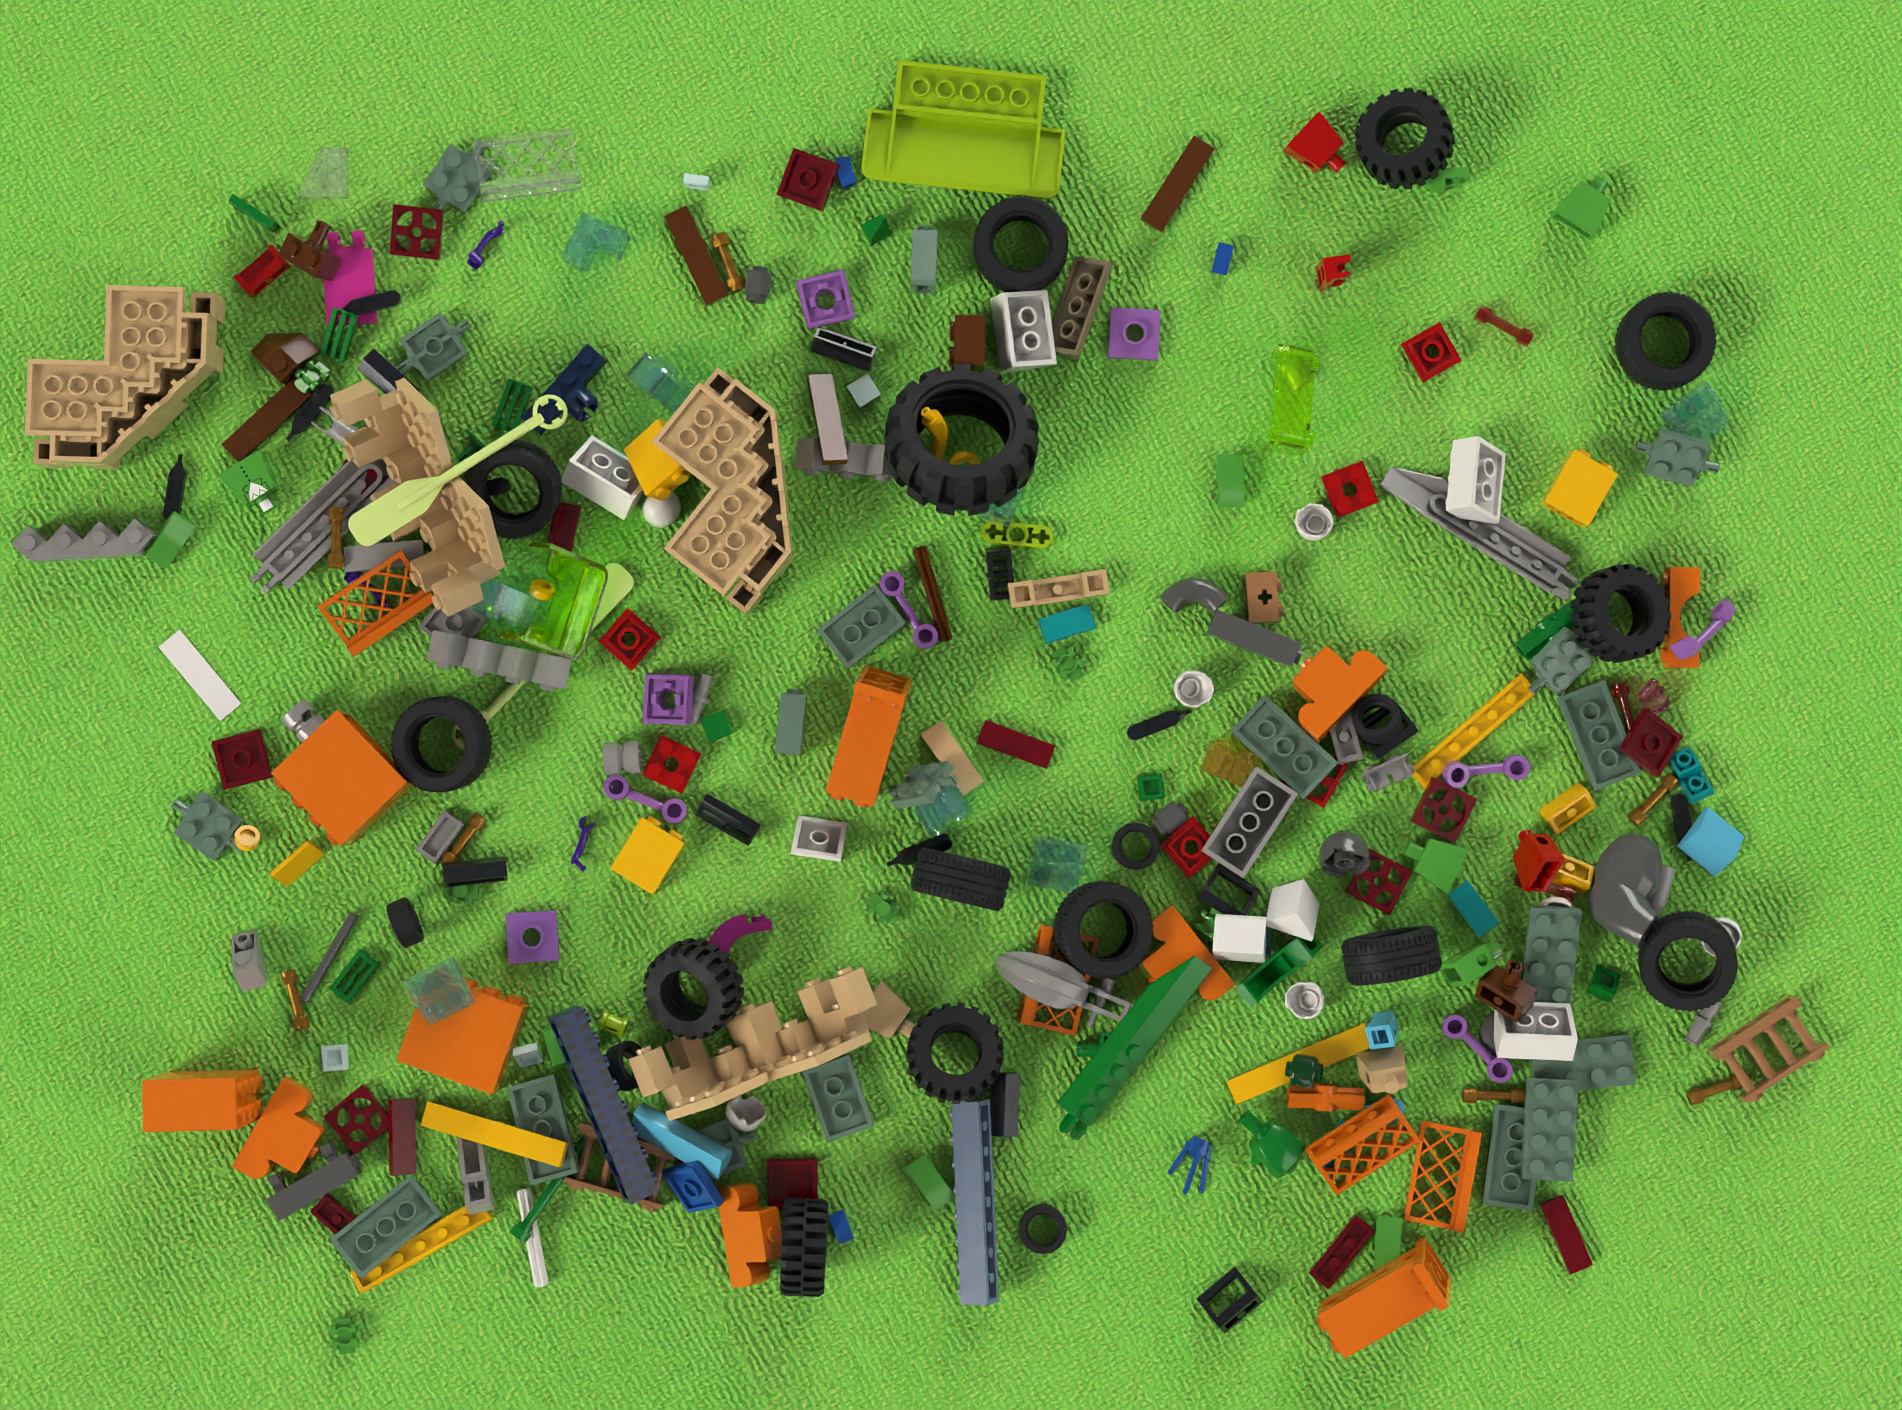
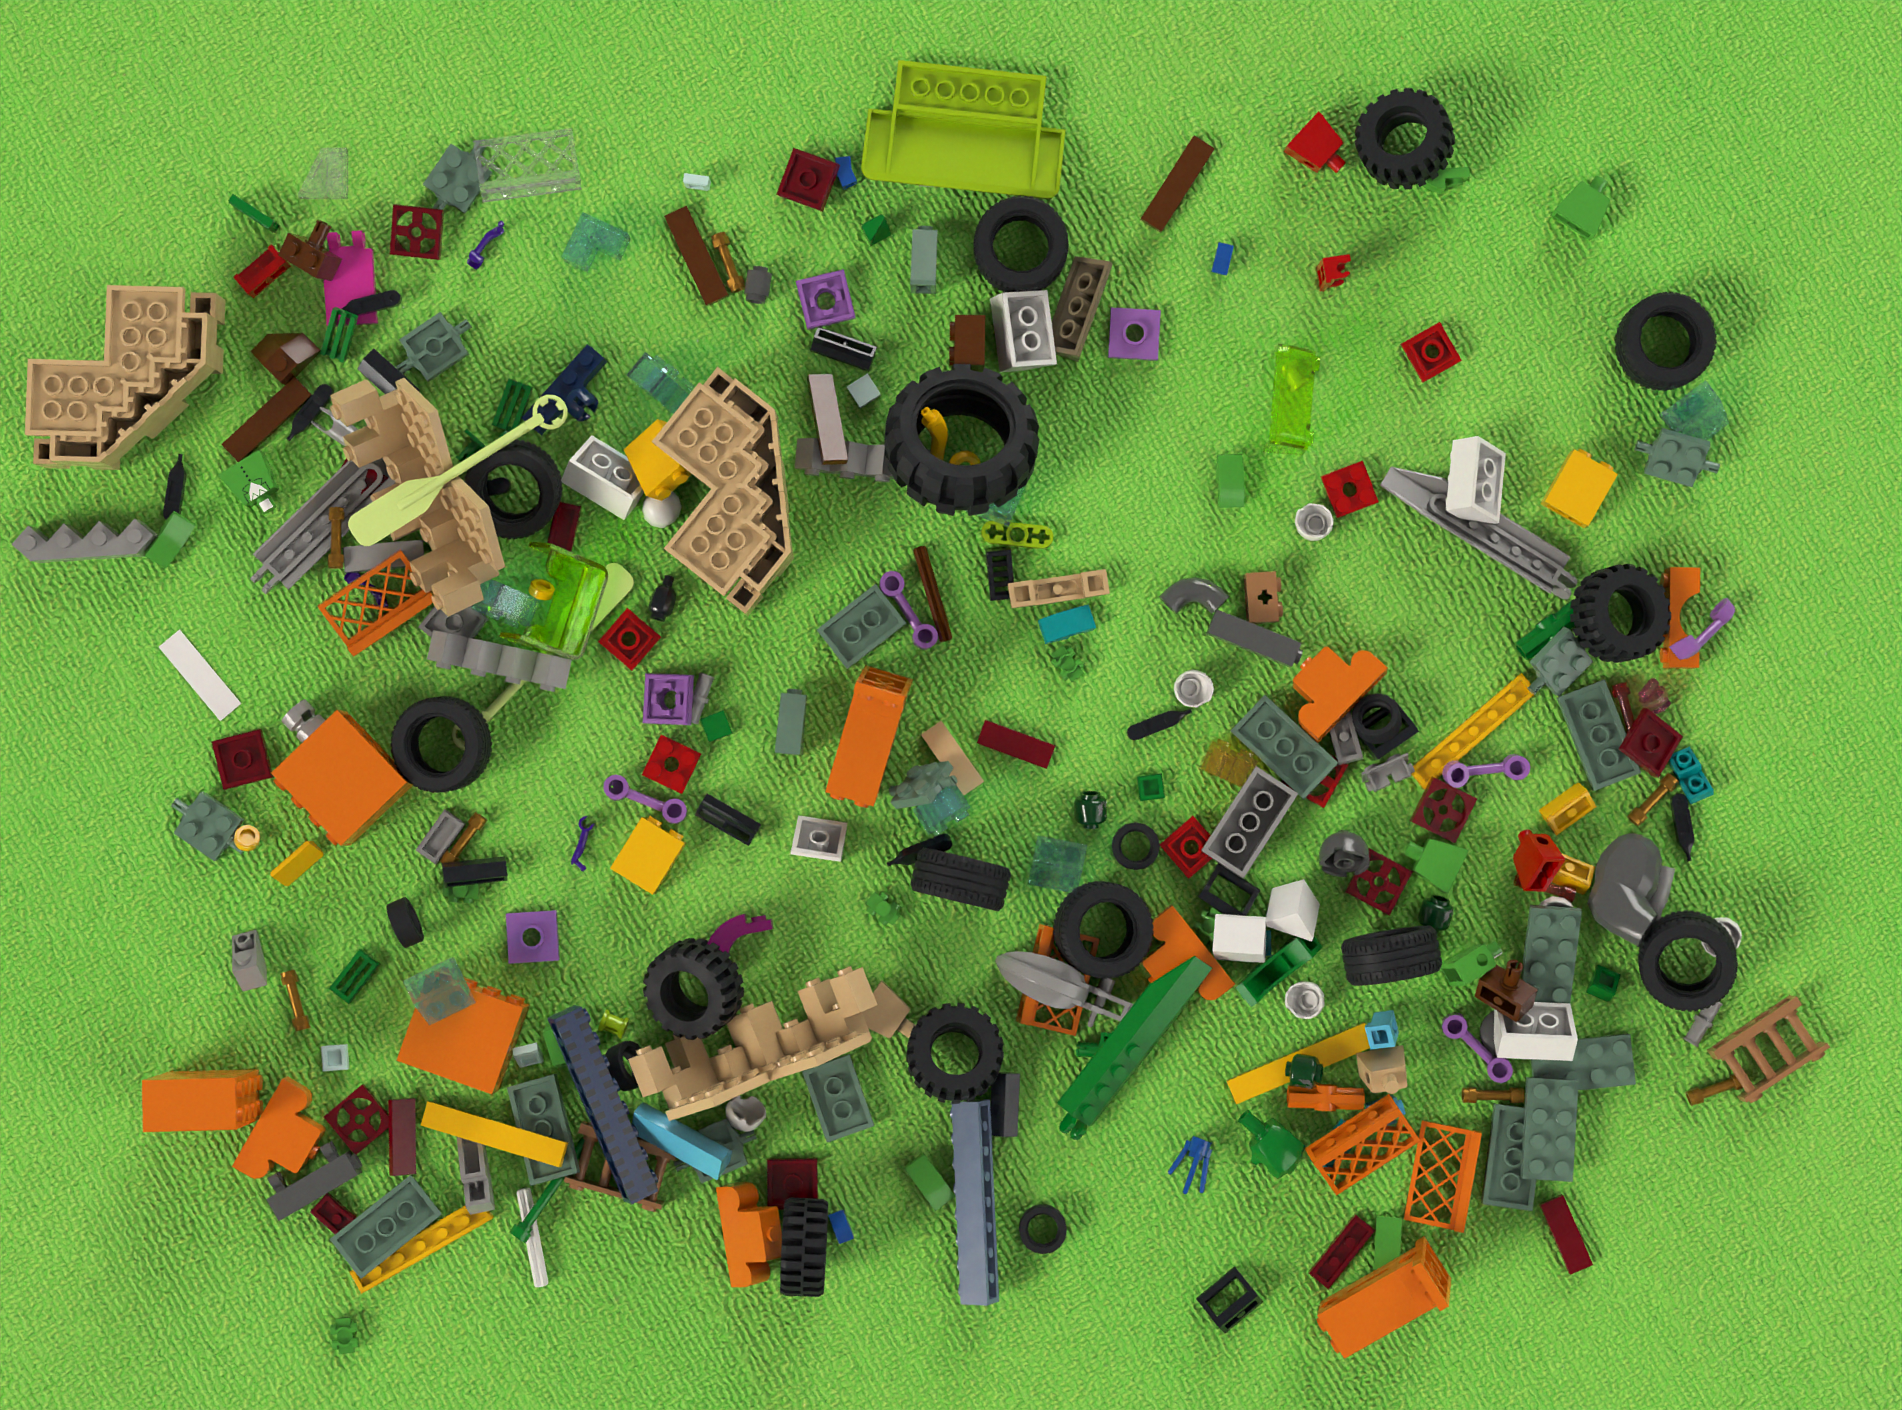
bright green piece [295,360,330,393] -> none
dark grey bar [300,911,359,1003] -> none
light grey wheel [603,741,642,775] -> none
blue tile [662,1161,725,1213] -> none
dark grey brick [1151,801,1189,836] -> none
teal slope [1447,880,1500,938] -> none
clear red bar [1474,305,1534,347] -> none
medium azure slope [1677,806,1744,876] -> none
none -> black plant [649,575,676,622]
none -> dark green head [1074,791,1107,829]
none -> dark green head [1418,895,1454,934]

